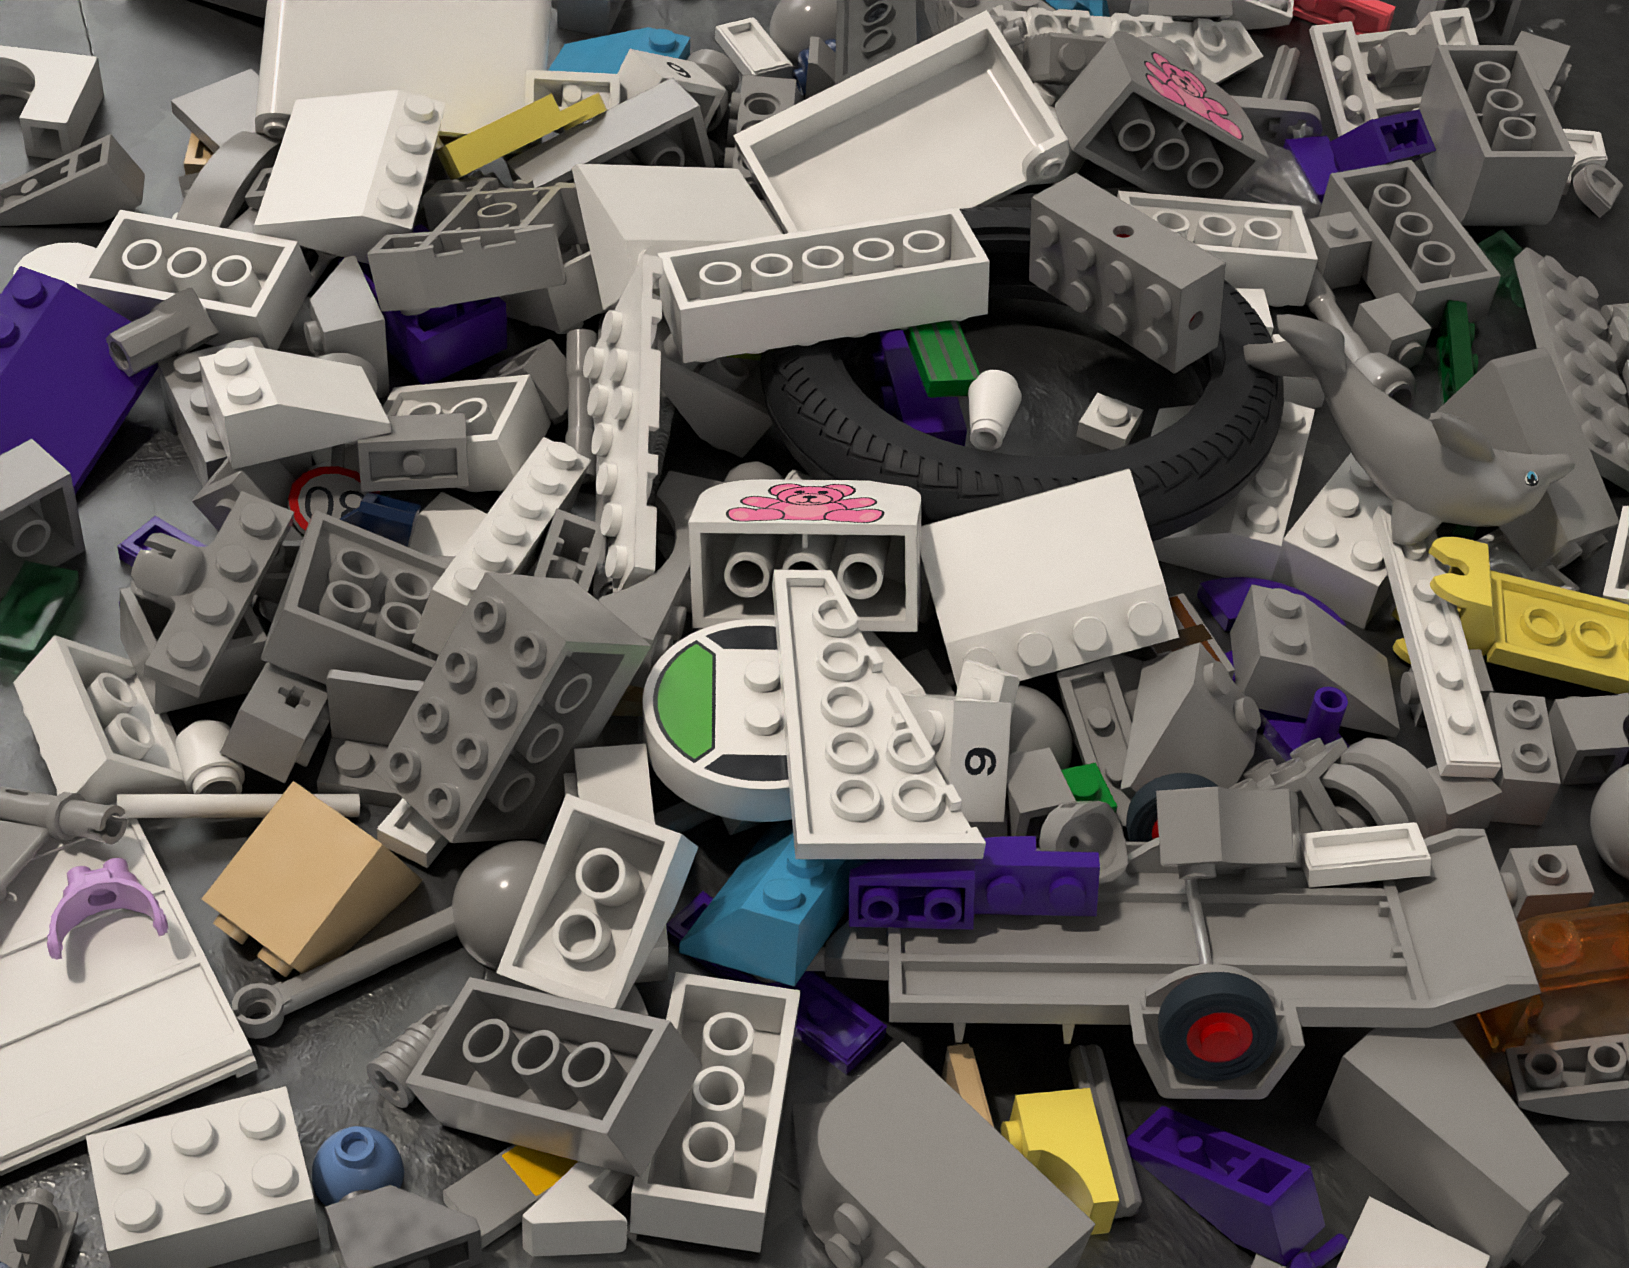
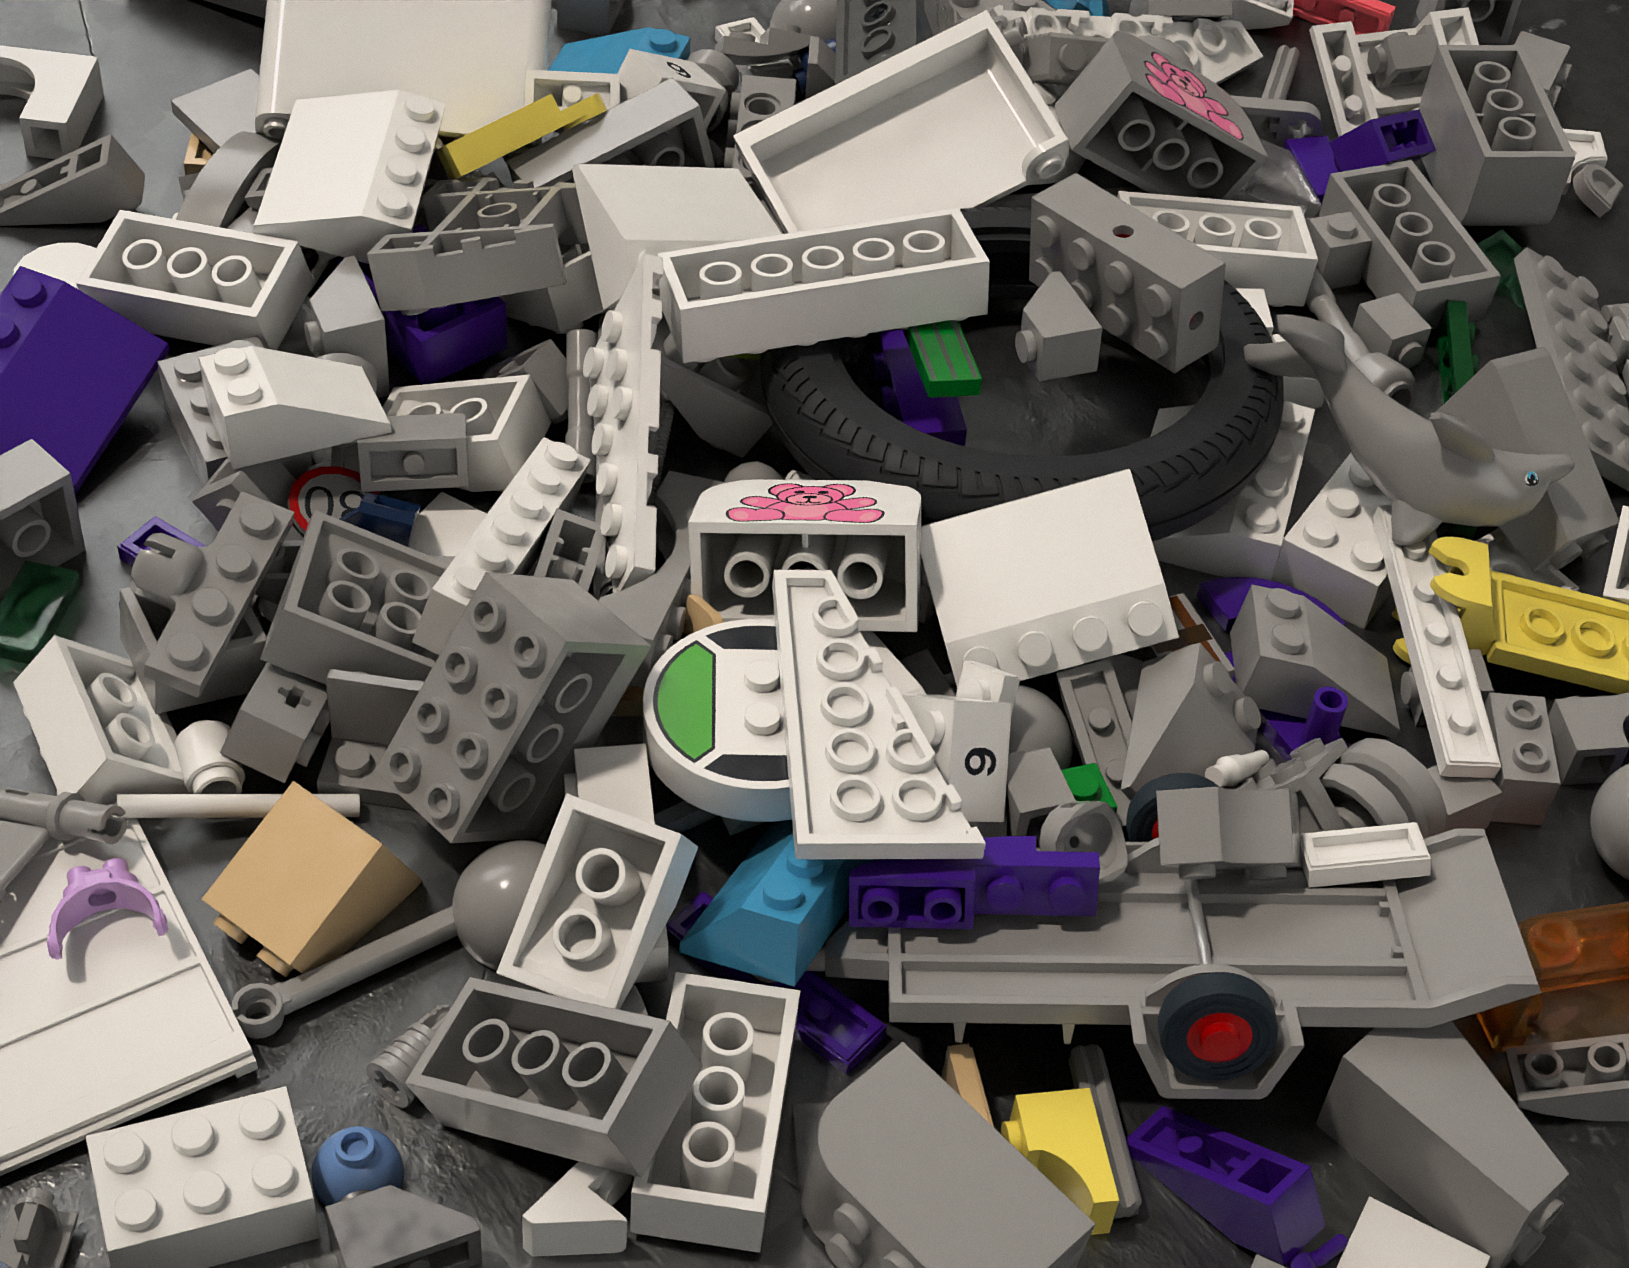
light grey piece [105,288,220,377] -> none
white plate [377,798,449,868] -> none
light grey tile [443,1144,578,1249] -> none
white cone [968,370,1022,451] -> none
white plate [1076,393,1143,450] -> none
light grey brick [1500,845,1594,930] -> none
none -> tan piece [683,595,724,636]
none -> light grey slope [715,23,812,65]
none -> light grey slope [1015,271,1102,382]
none -> white piece [1205,750,1269,787]

